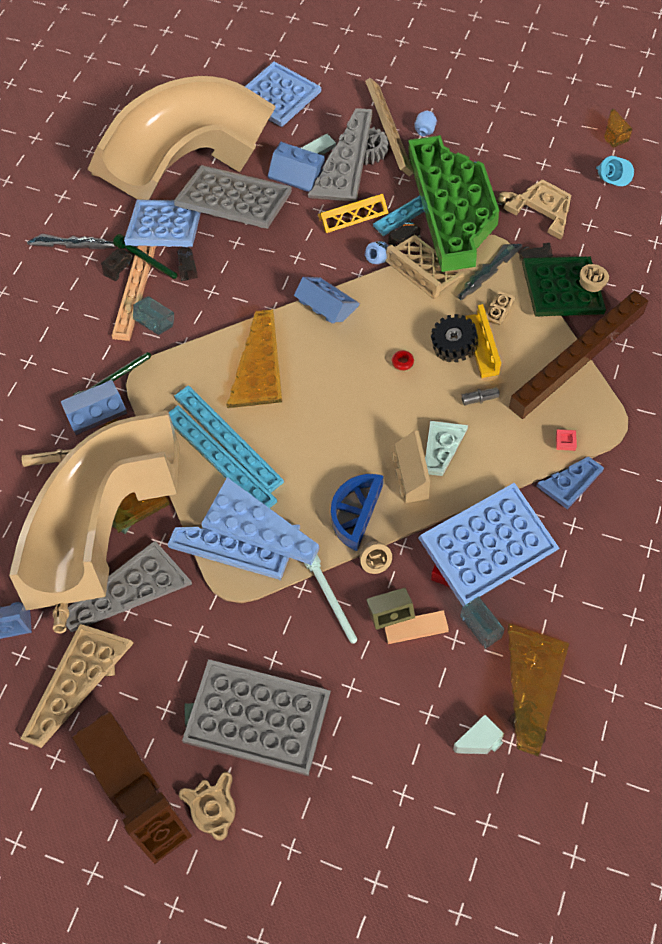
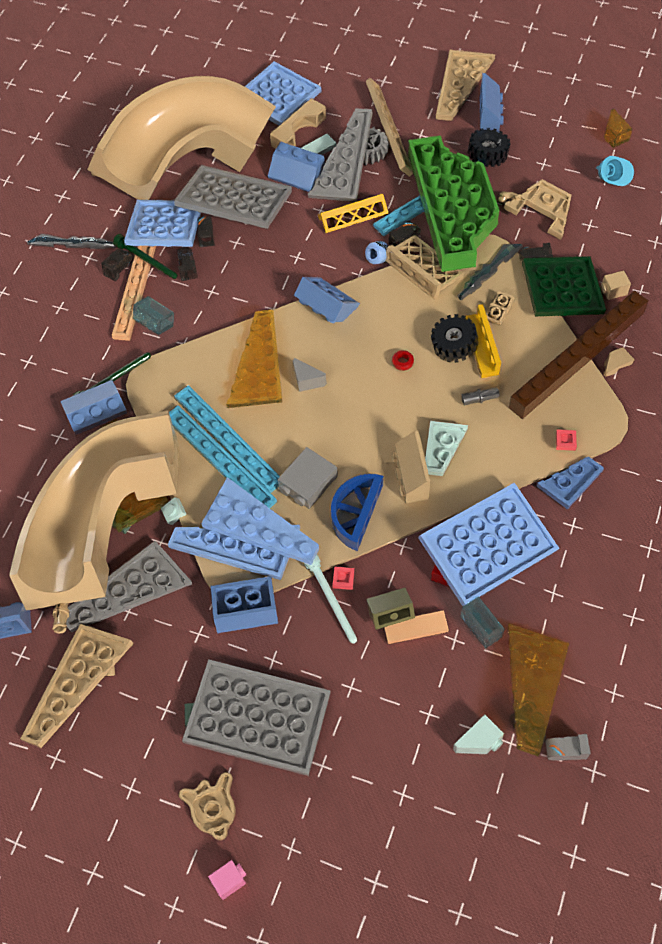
tan pin [22,449,73,467] -> none
reddish brown brick [72,711,192,864] -> none
tan piece [360,541,392,574] -> none
light blue head [414,111,437,136] -> none
tan piece [579,264,609,292] -> none
none -> light aqua plate [161,497,186,525]
none -> clear smoke leg [197,216,215,247]
none -> bright pink brick [208,860,246,900]
none -> medium blue slope [211,576,278,633]
none -> tan arch [270,98,326,149]
none -> light grey brick [278,447,338,509]
none -> light grey slope [293,358,327,392]
none -> coral plate [333,567,355,590]
none -> tan wing [436,50,495,121]
none -> black bush [467,128,510,167]
none -> medium blue slope [480,73,503,132]
none -> light grey leg [545,734,590,760]
none -> tan brick [600,271,631,300]
none -> tan slope [604,347,634,377]

